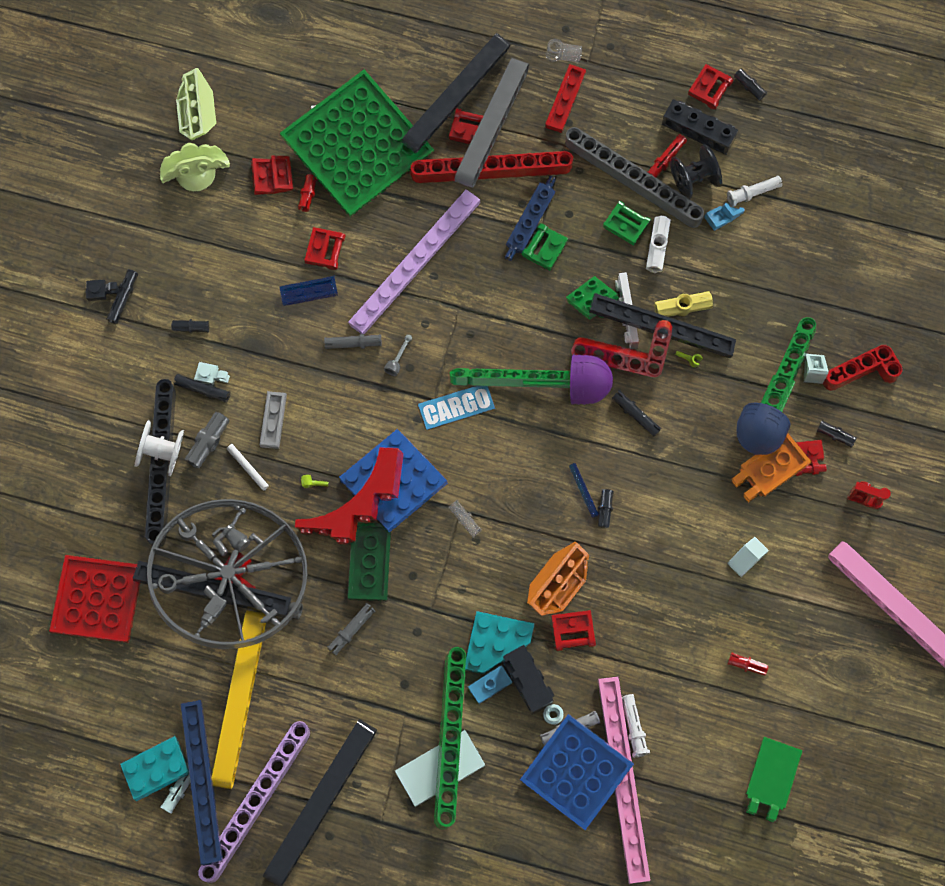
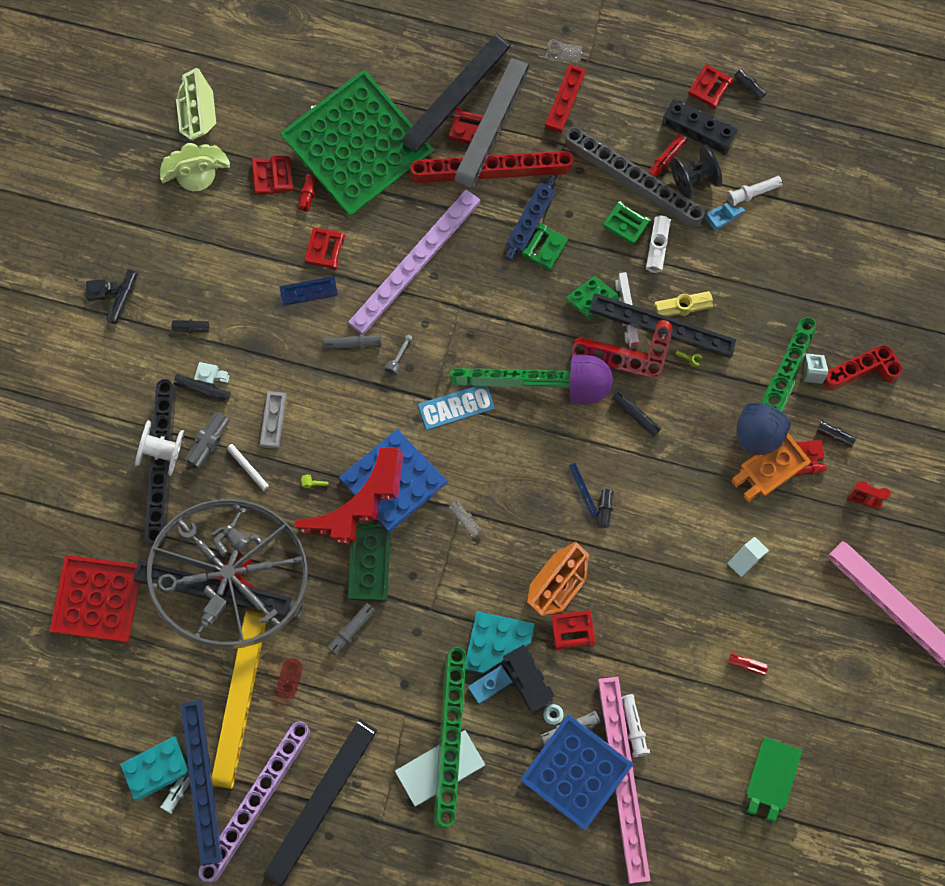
none -> clear red plate [277,658,303,699]

